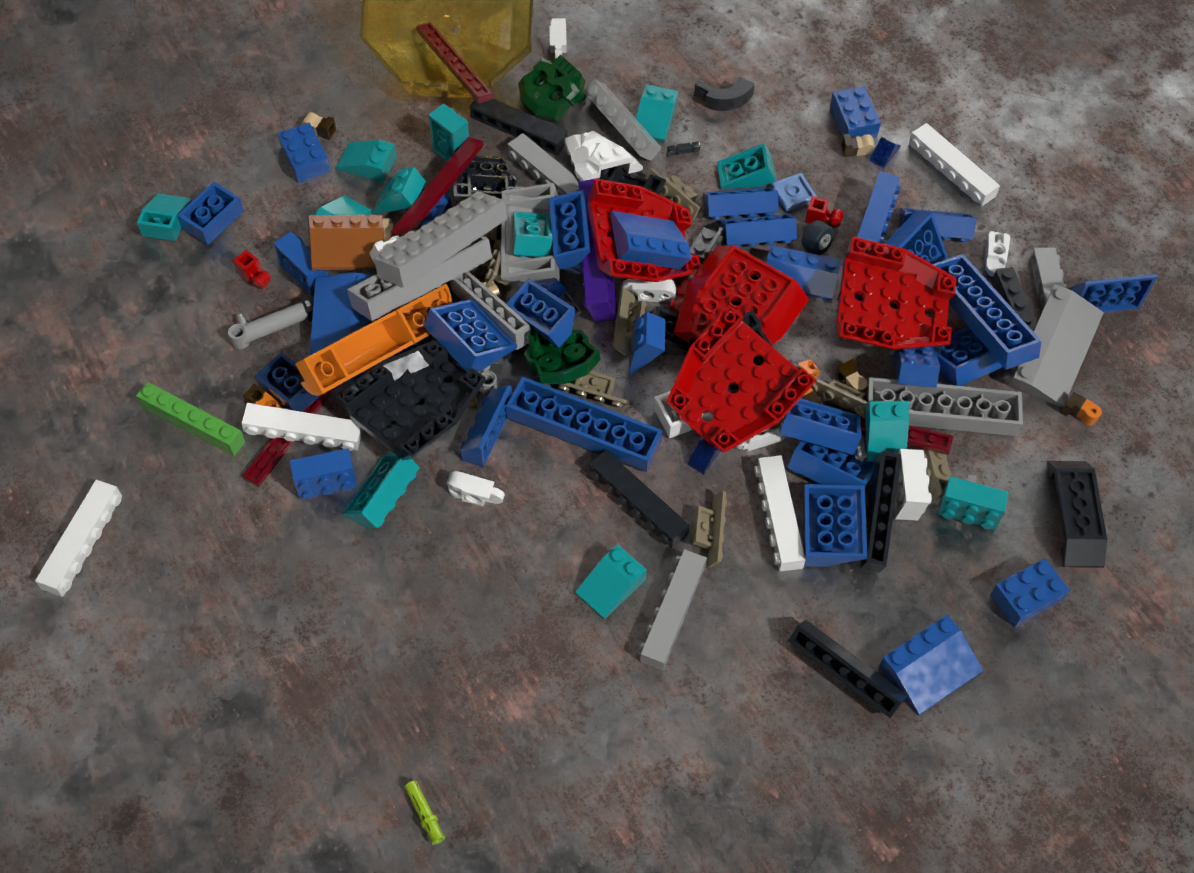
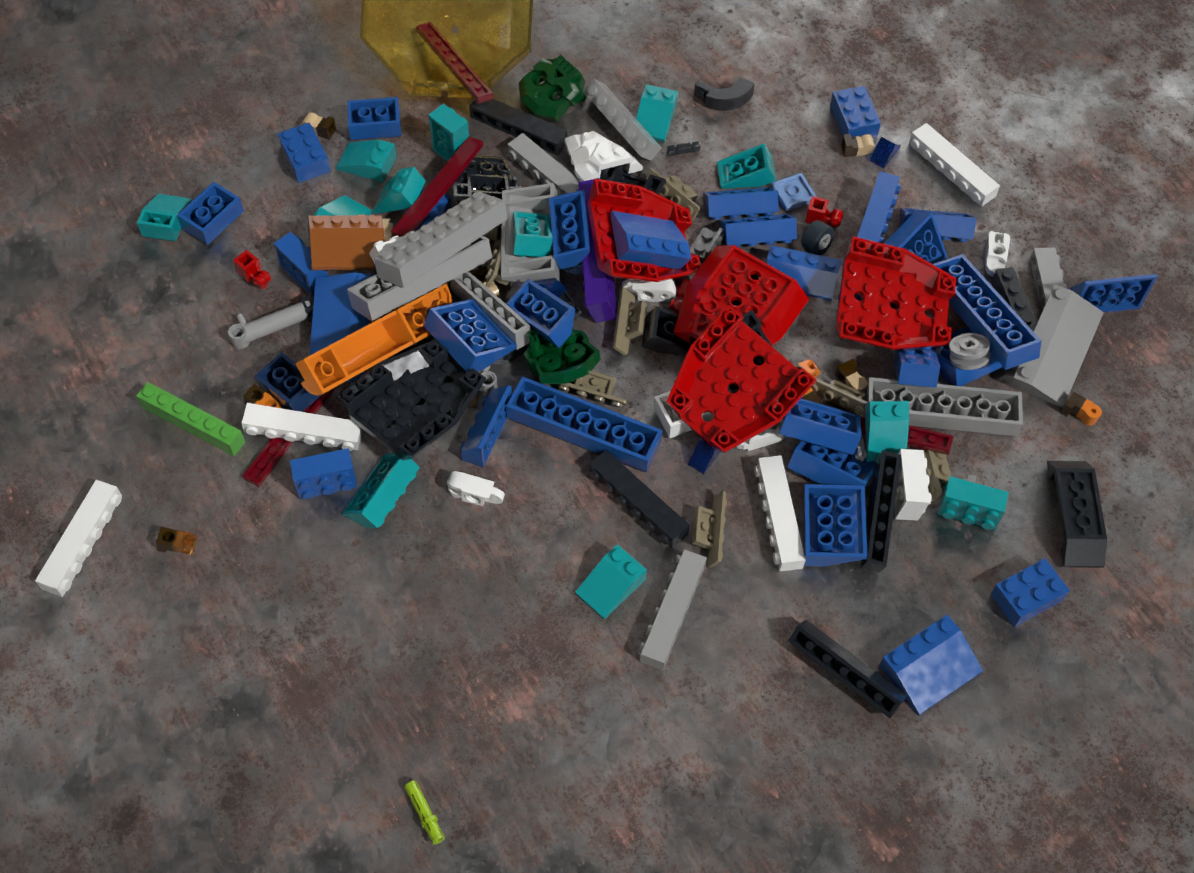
white piece [550,18,566,58] -> none
blue slope [629,312,665,375] -> none
none -> leg [156,527,198,554]
none -> blue brick [347,97,402,140]
none -> light grey wheel [949,333,990,370]

